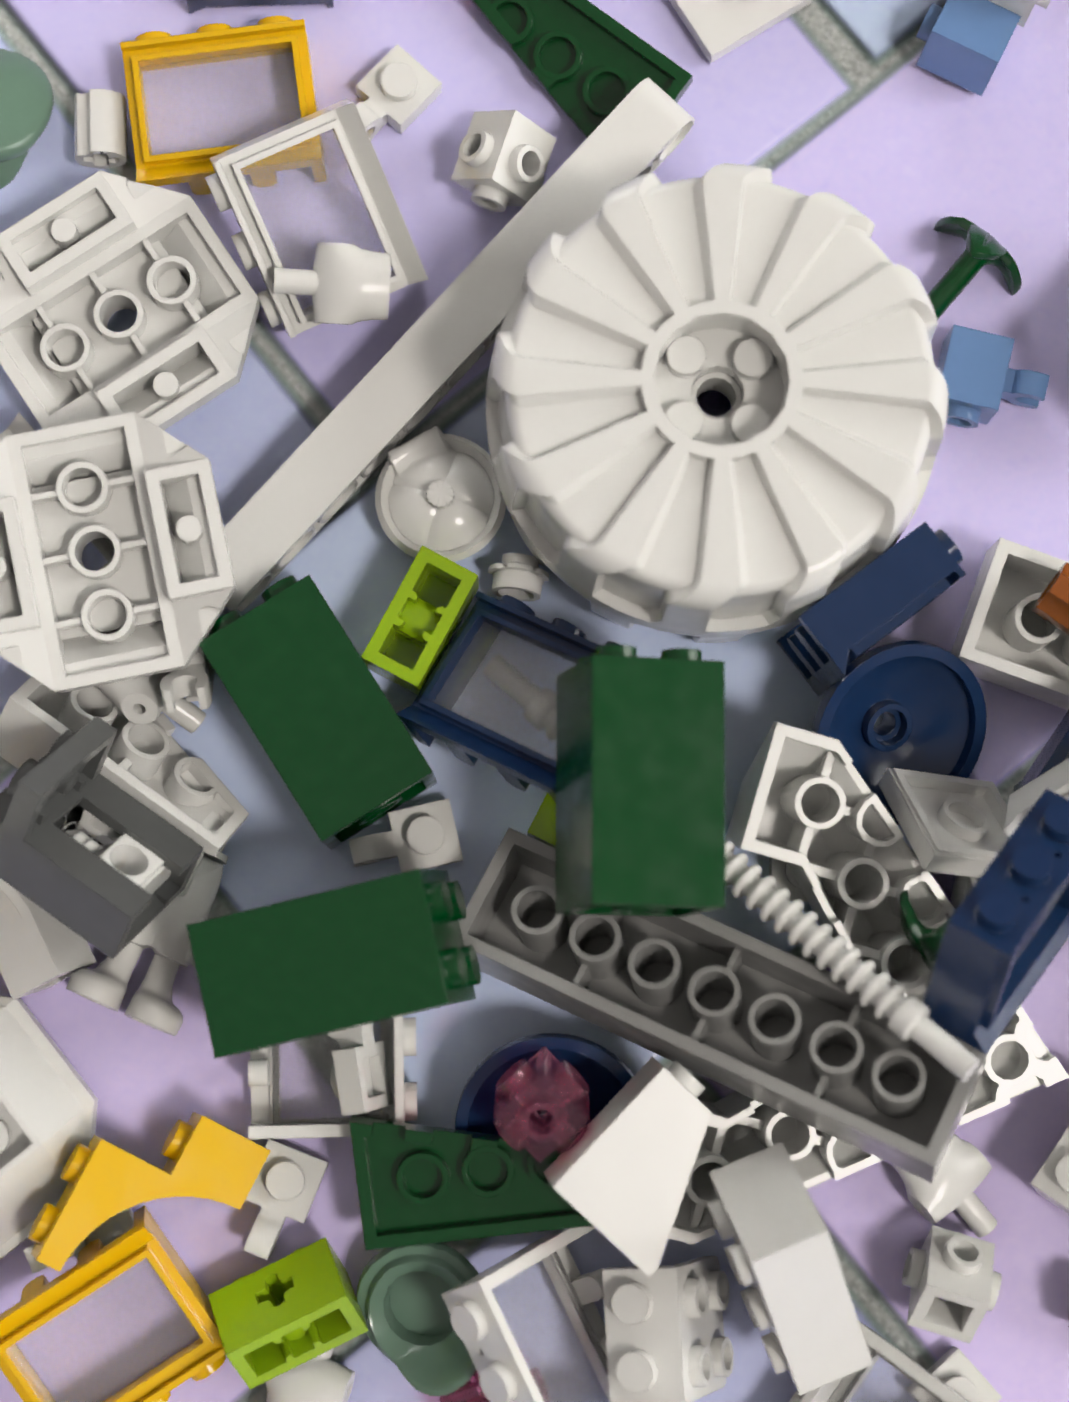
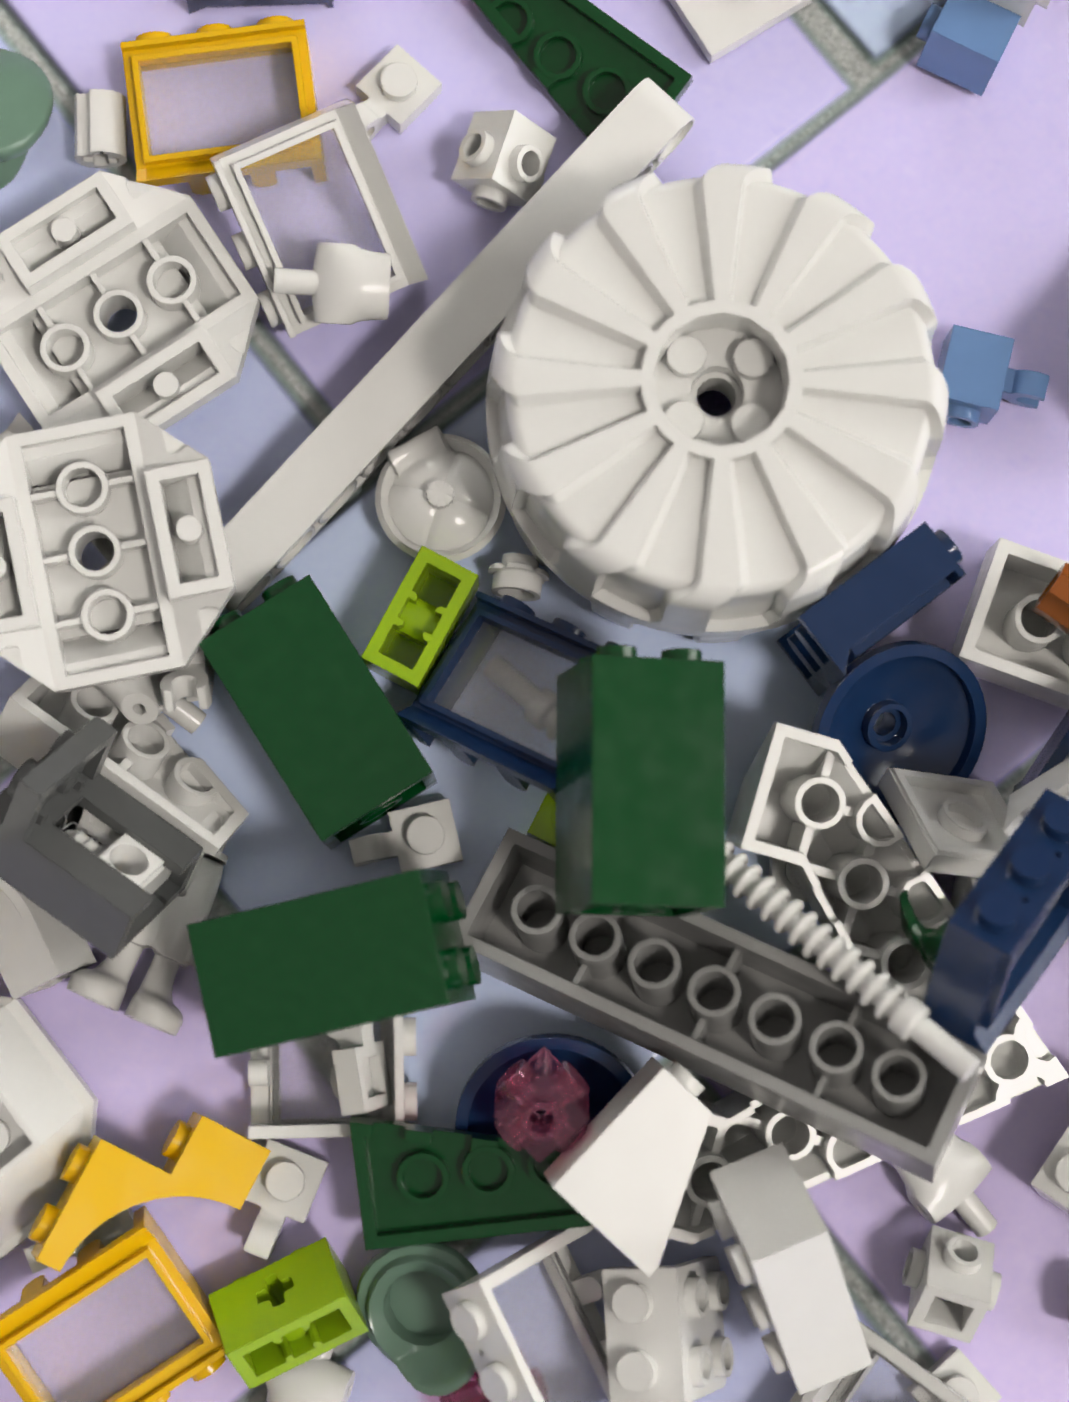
dark green plant [928,216,1022,319] -> none

